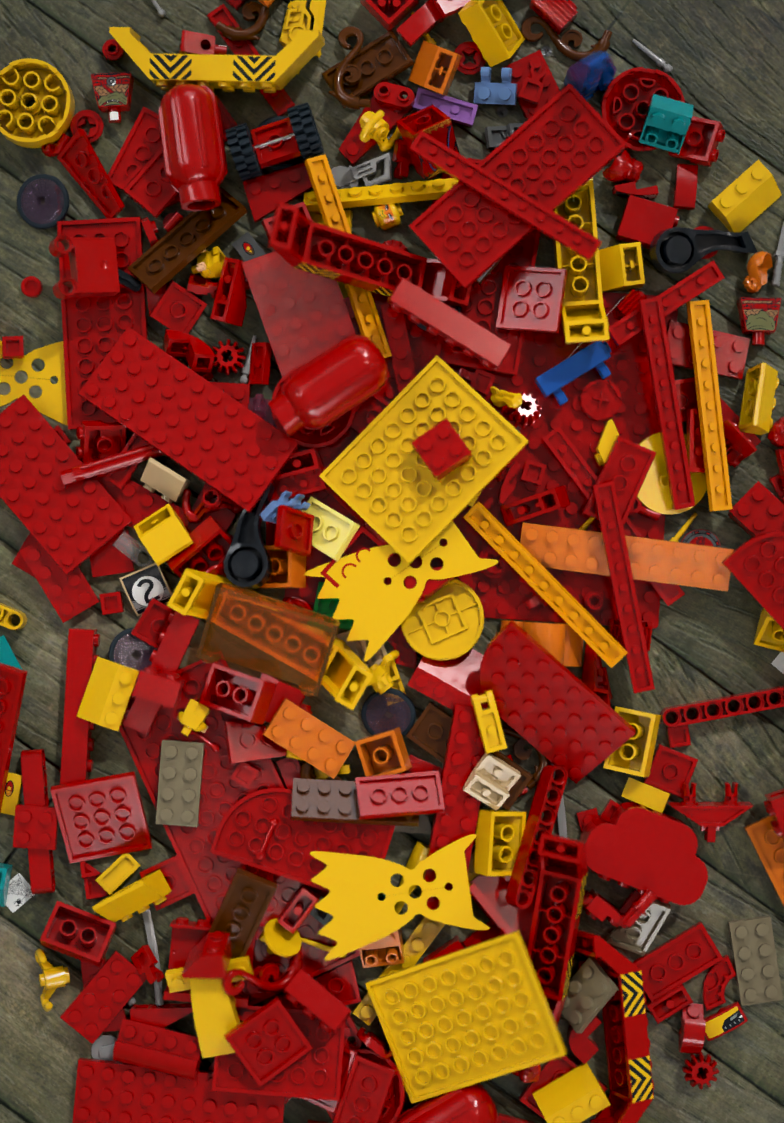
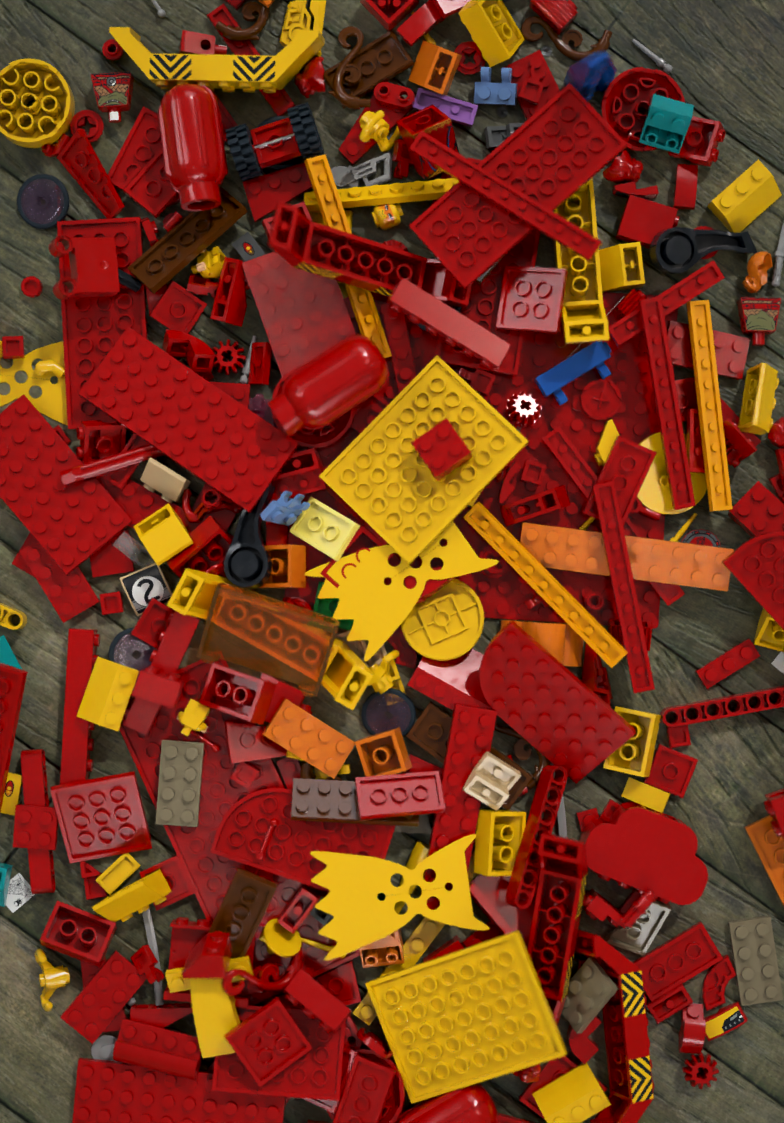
red tile [274,505,314,557] -> none
yellow plate [470,690,507,754] -> none
yellow piece [490,386,523,409] -> none
red connector [667,782,754,842] -> none
none -> yellow arm [34,360,65,378]
none -> red hair [294,56,325,98]
none -> red plate [695,638,760,689]

